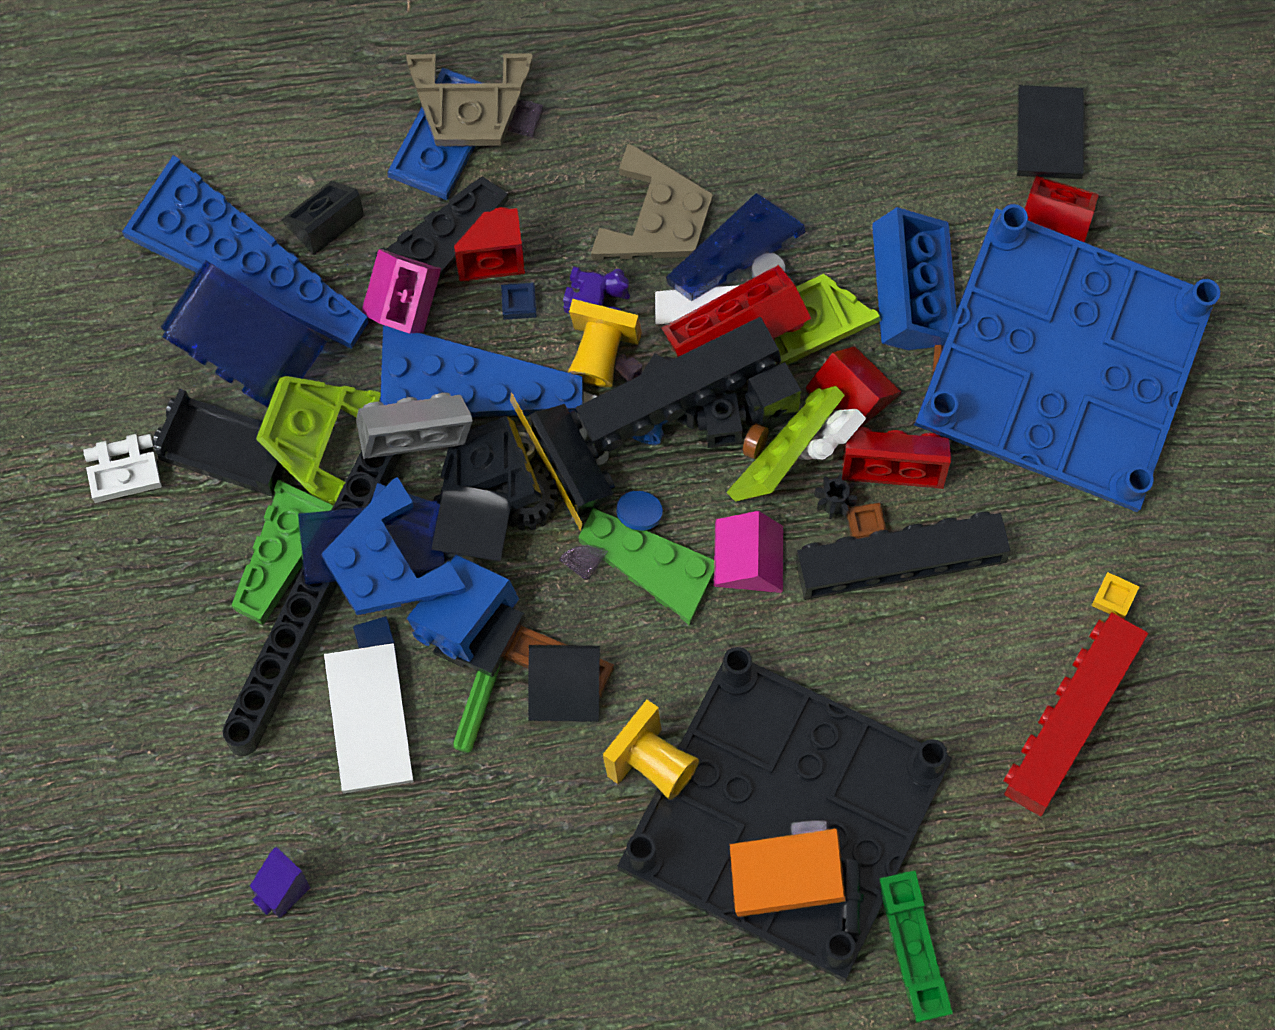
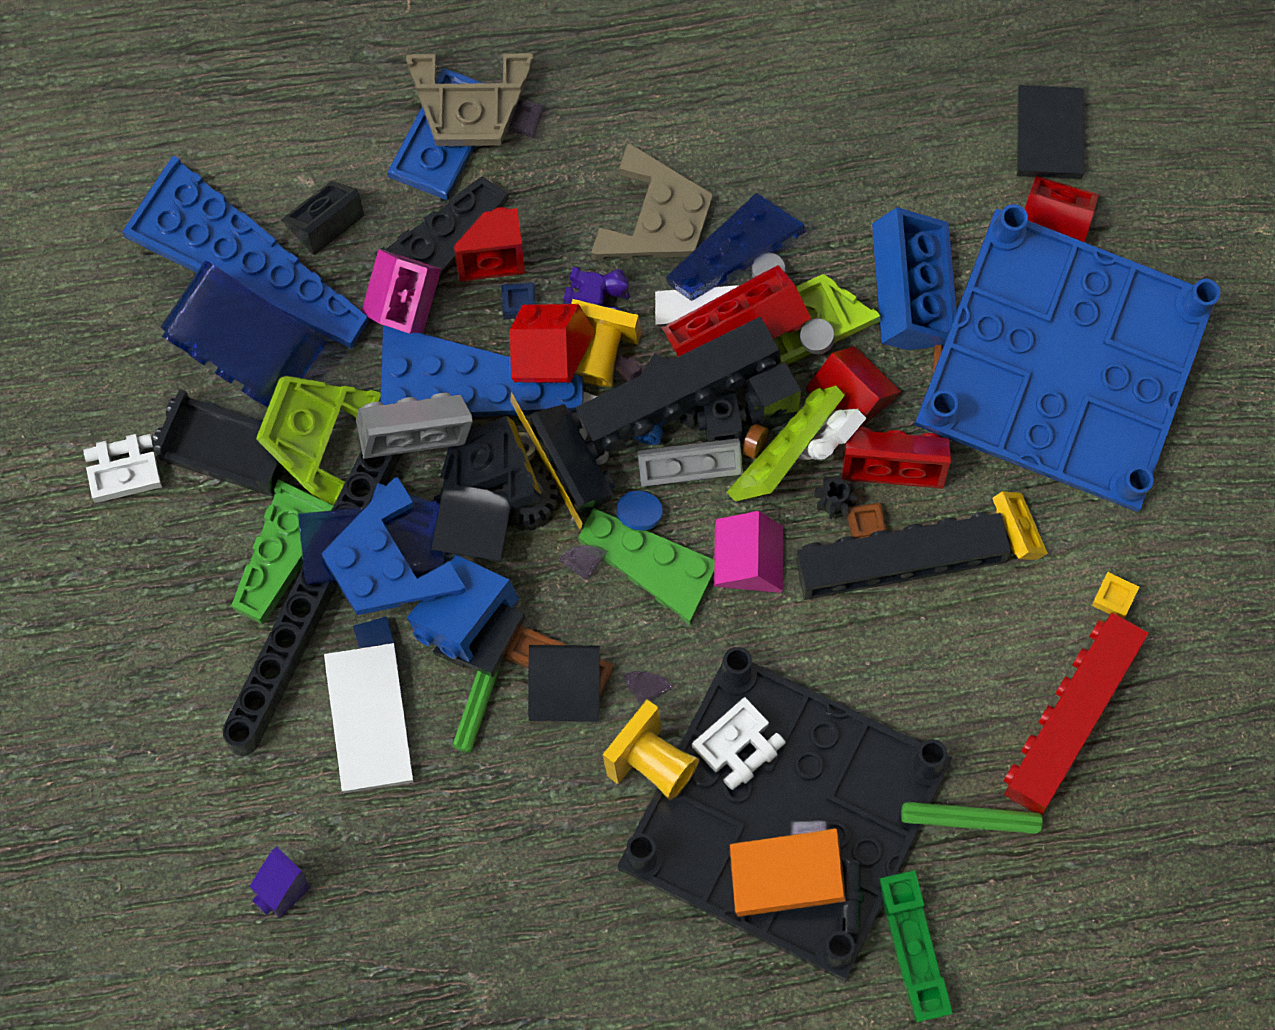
none -> red slope [510,304,596,382]
none -> clear purple tile [623,671,671,706]
none -> light grey tile [637,438,743,487]
none -> white plate [692,697,785,790]
none -> light grey tile [800,319,835,354]
none -> bright green axle [901,802,1043,834]
none -> yellow plate [992,491,1048,560]

